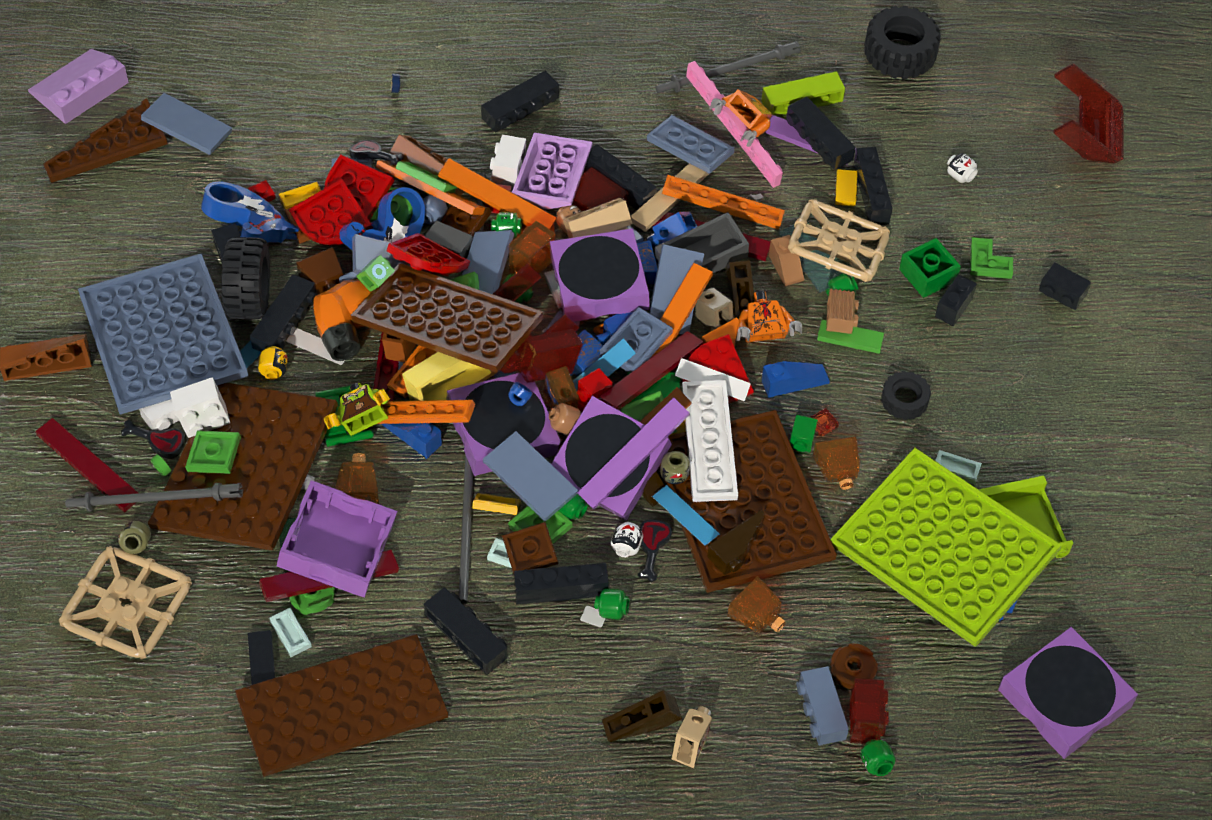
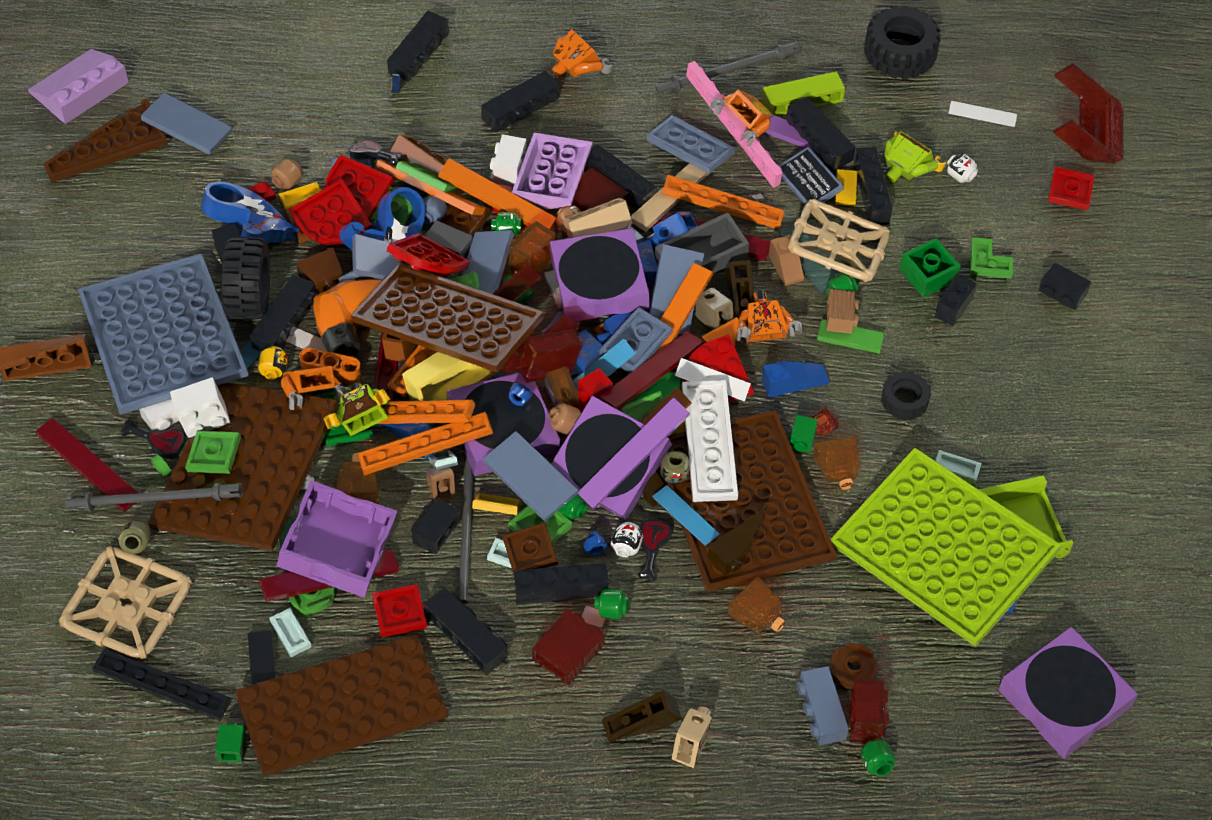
bright green brick [356,255,395,292] -> none
none -> black tile [92,649,232,721]
none -> green brick [215,723,246,763]
none -> medium nougat head [272,159,302,189]
none -> orange torso [281,366,350,410]
none -> orange beam [299,348,362,385]
none -> orange tile [357,412,493,475]
none -> red plate [372,584,427,638]
none -> black brick [387,10,449,82]
none -> black brick [411,498,460,555]
none -> medium nougat slope [426,467,455,502]
none -> light aqua tile [428,449,458,470]
none -> clear red brick [532,609,604,685]
none -> orange torso [551,29,613,78]
none -> blue tile [583,531,607,556]
none -> black tile [779,147,844,205]
none -> lime torso [884,131,946,183]
none -> white sticker [948,101,1017,127]
none -> red plate [1048,167,1095,210]

